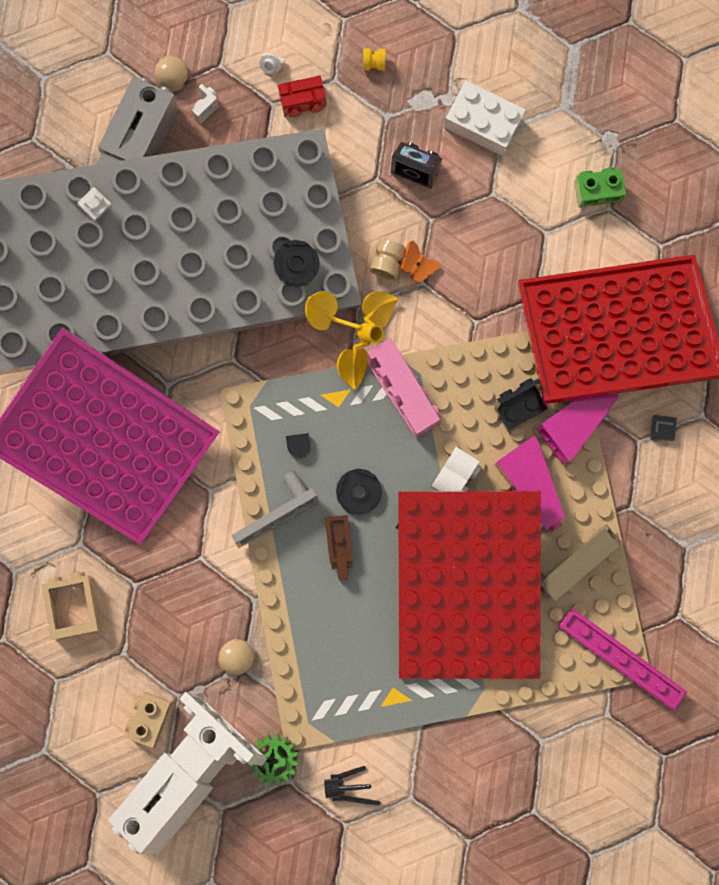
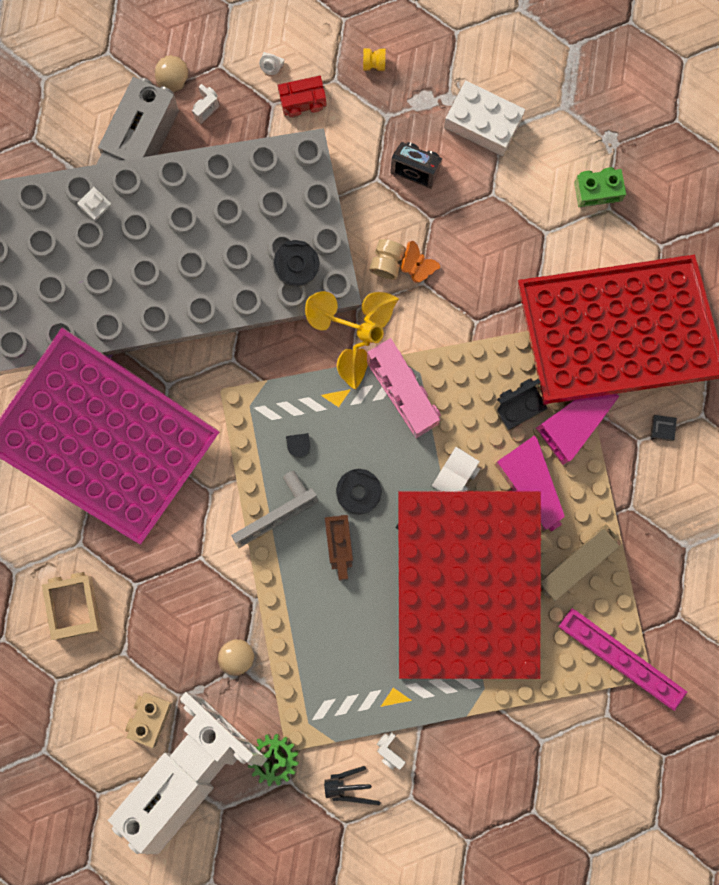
none -> white bracket [376,732,406,770]

